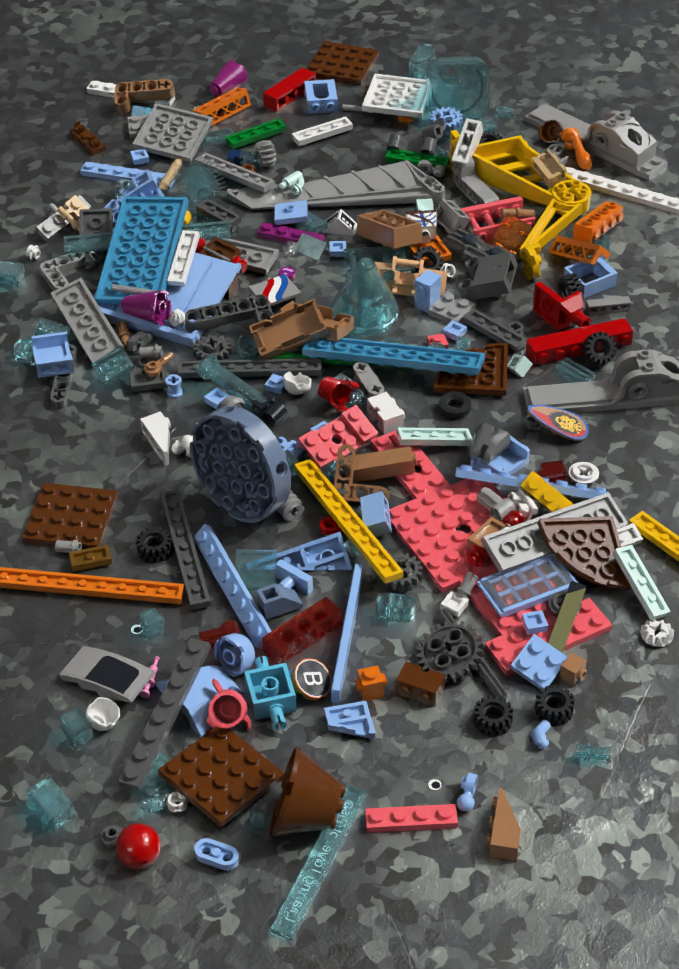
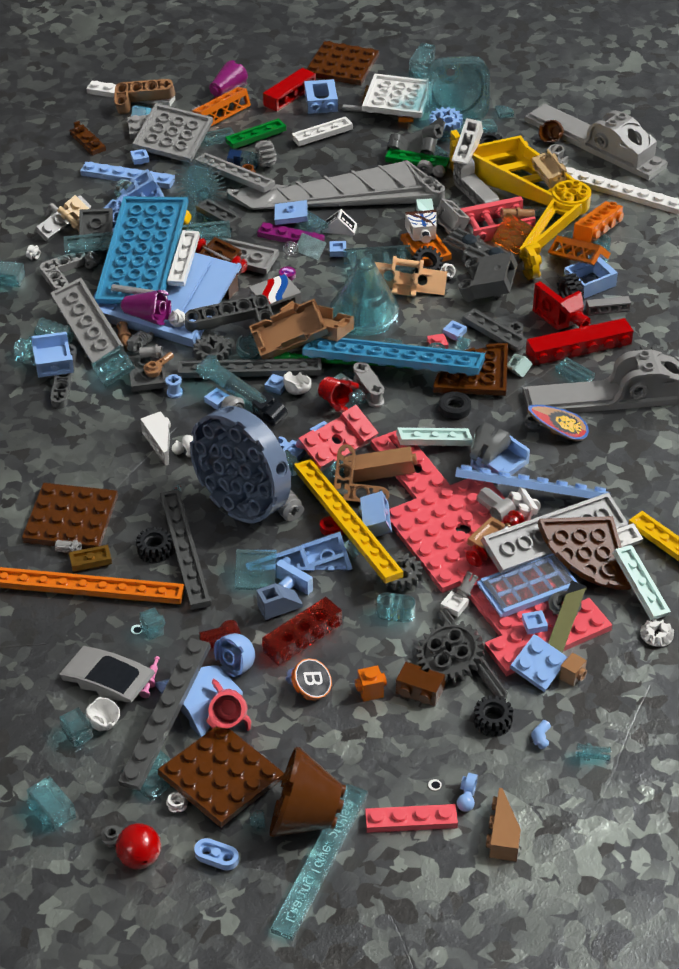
clear light blue arm [139,790,171,813] -> none
tan piece [159,159,182,190] -> none
light blue plate [193,524,273,648] -> none
medium azure brick [244,656,297,730] -> none
light aqua plant [279,171,304,195] -> none
light blue wing [324,701,375,739] -> none
light blue tile [331,564,363,704] -> none
medium nougat brick [357,209,422,250] -> none
white brick [367,392,405,434] -> none
light blue brick [414,270,441,313] -> none
light grey plate [428,291,476,324] -> none
yellow plate [520,470,574,512] -> none
black tyre [535,685,575,726] -> none
clear red brick [536,460,567,483] -> none
orange piece [560,127,592,171] -> none
white gear [568,462,599,485] -> none
black tyre [582,331,617,365] -> none

